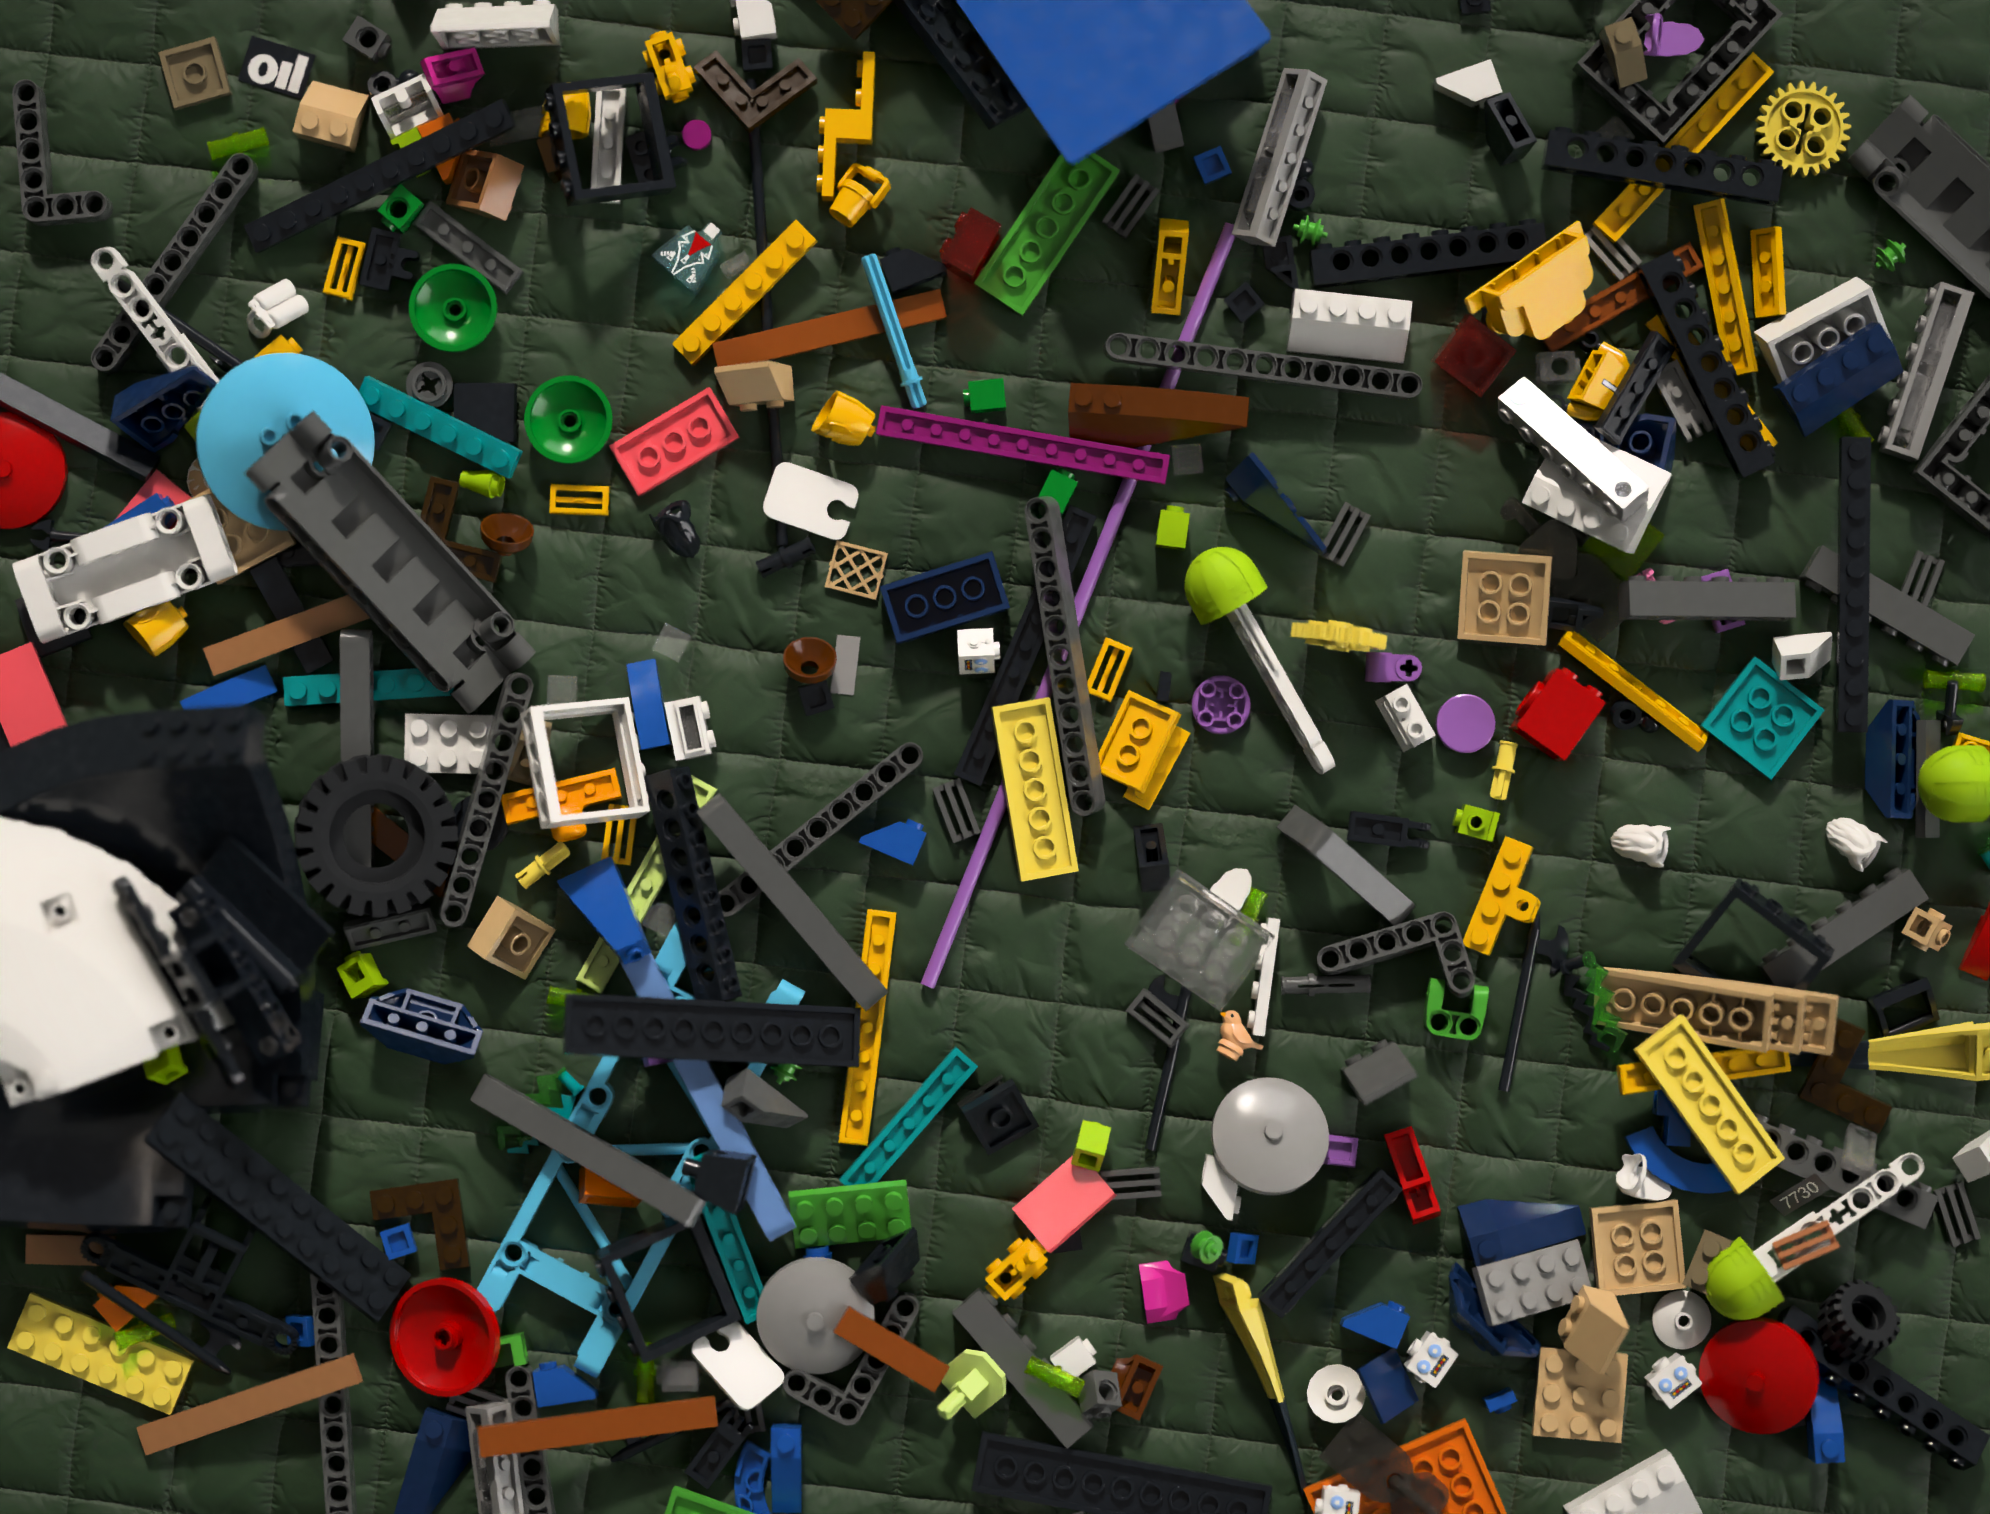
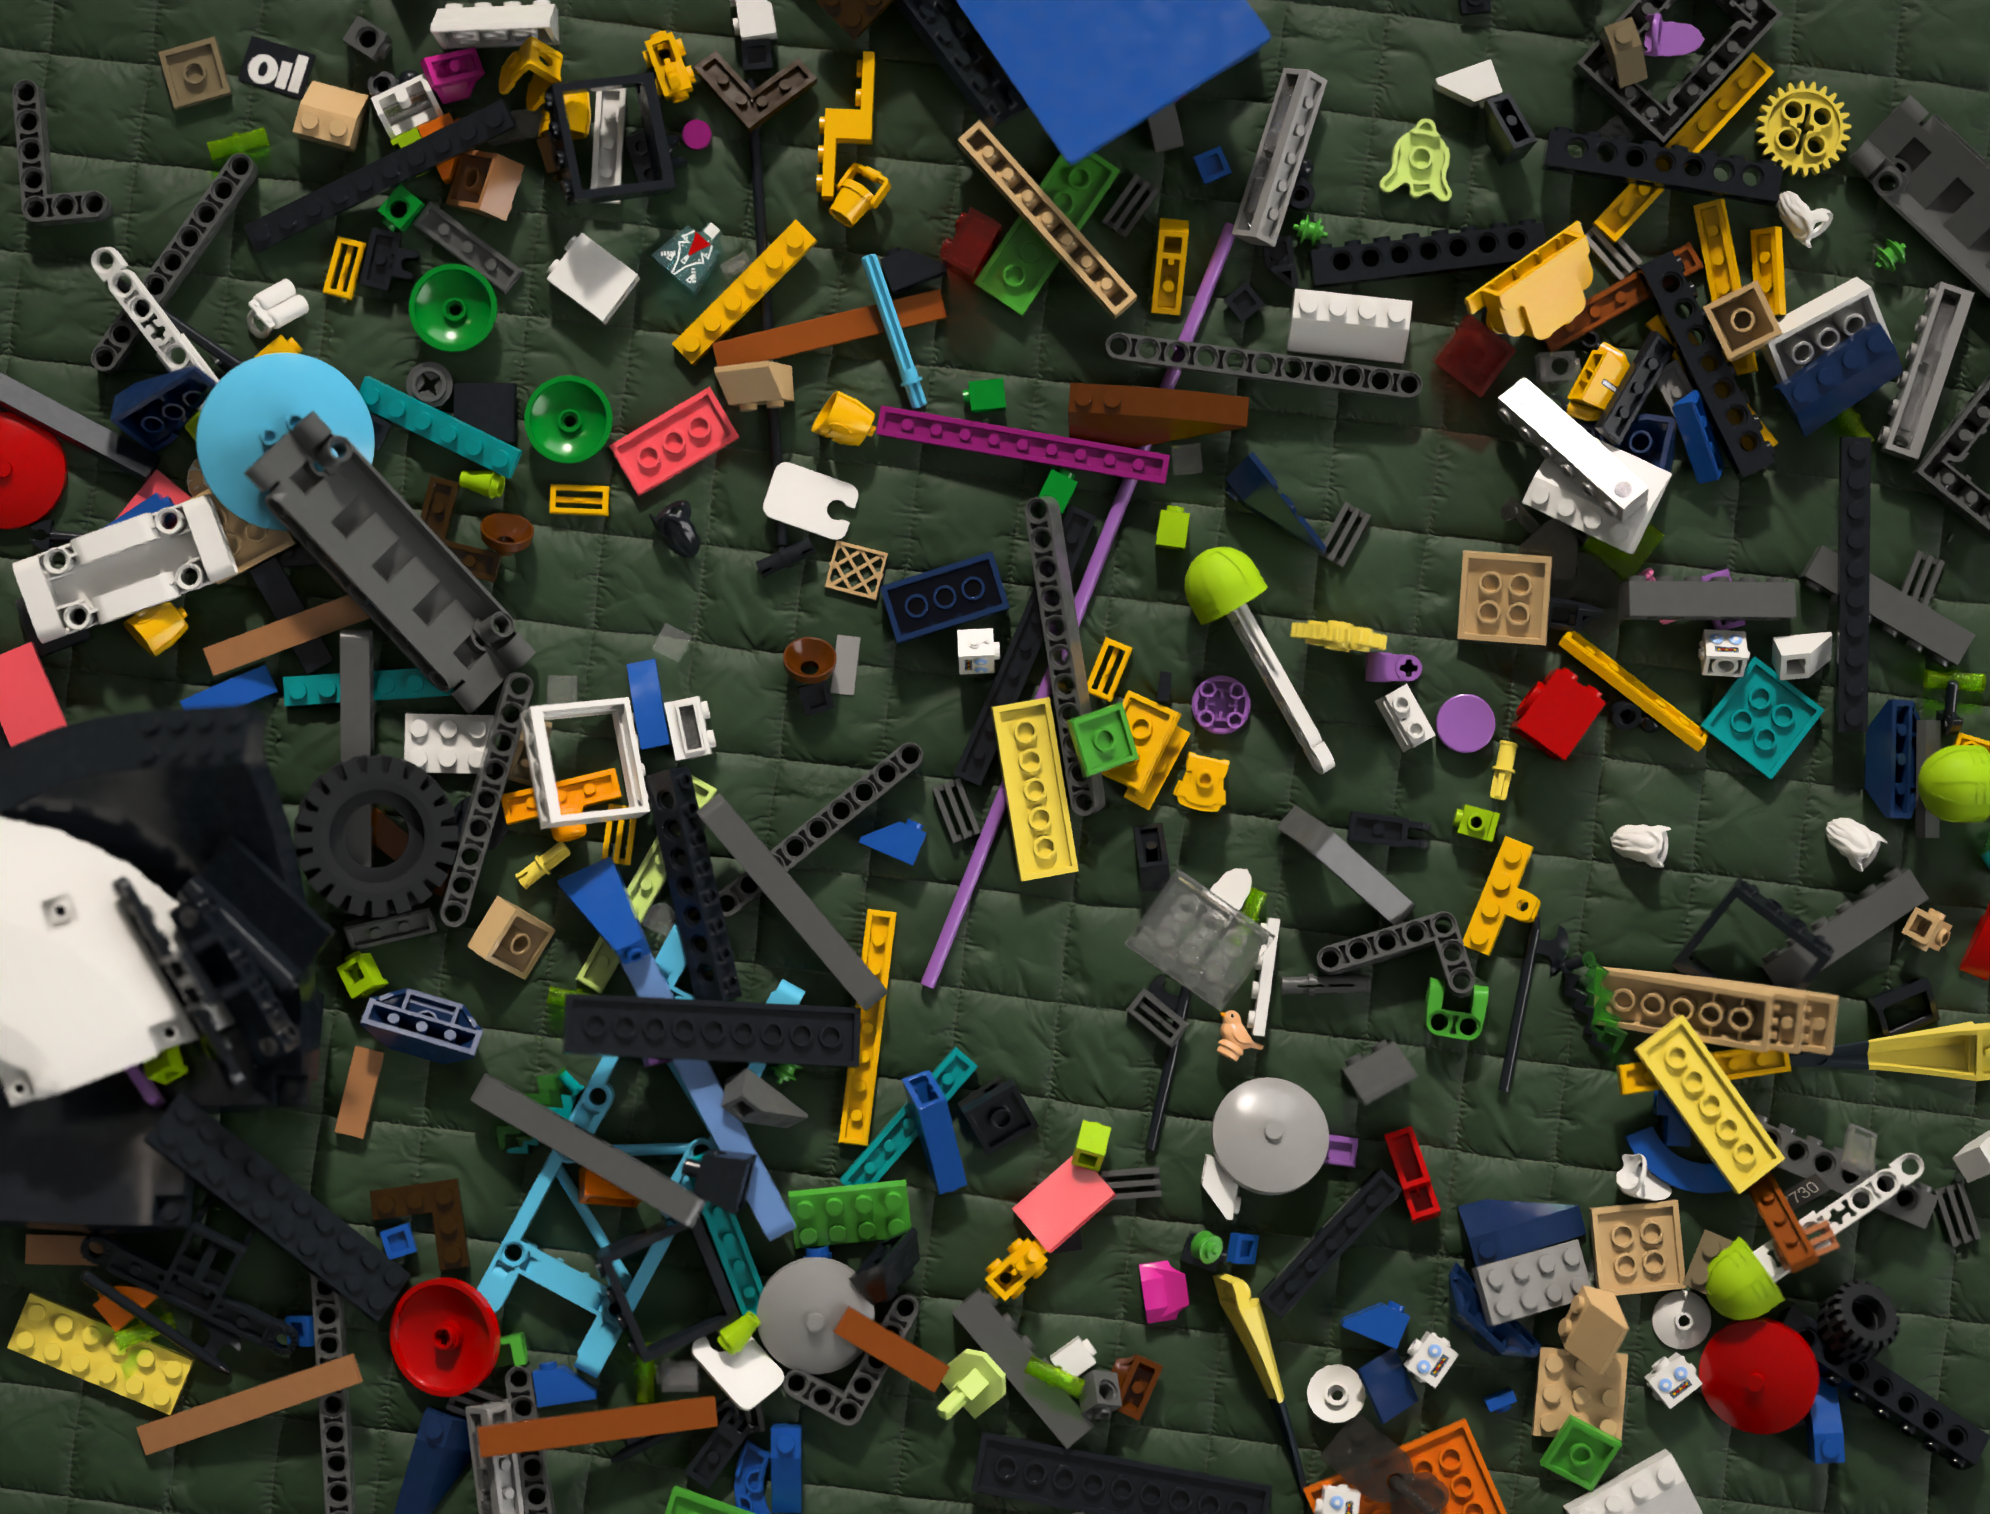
dark brown plate [1798,1017,1892,1133] -> none
none -> medium lavender tile [124,1063,167,1108]
none -> medium nougat tile [334,1046,385,1139]
none -> yellow piece [499,36,563,112]
none -> white brick [547,233,640,325]
none -> lime cone [717,1311,761,1355]
none -> blue slope [902,1070,967,1194]
none -> tan brick [957,120,1137,320]
none -> bright green tile [1067,703,1139,777]
none -> yellow piece [1173,751,1230,812]
none -> yellowish green tile [1378,118,1452,203]
none -> bright green tile [1540,1414,1622,1492]
none -> blue slope [1672,389,1725,484]
none -> white head [1698,629,1750,677]
none -> tan slope [1703,280,1783,362]
none -> dark orange tile [1746,1171,1819,1273]
none -> white piece [1777,191,1833,248]

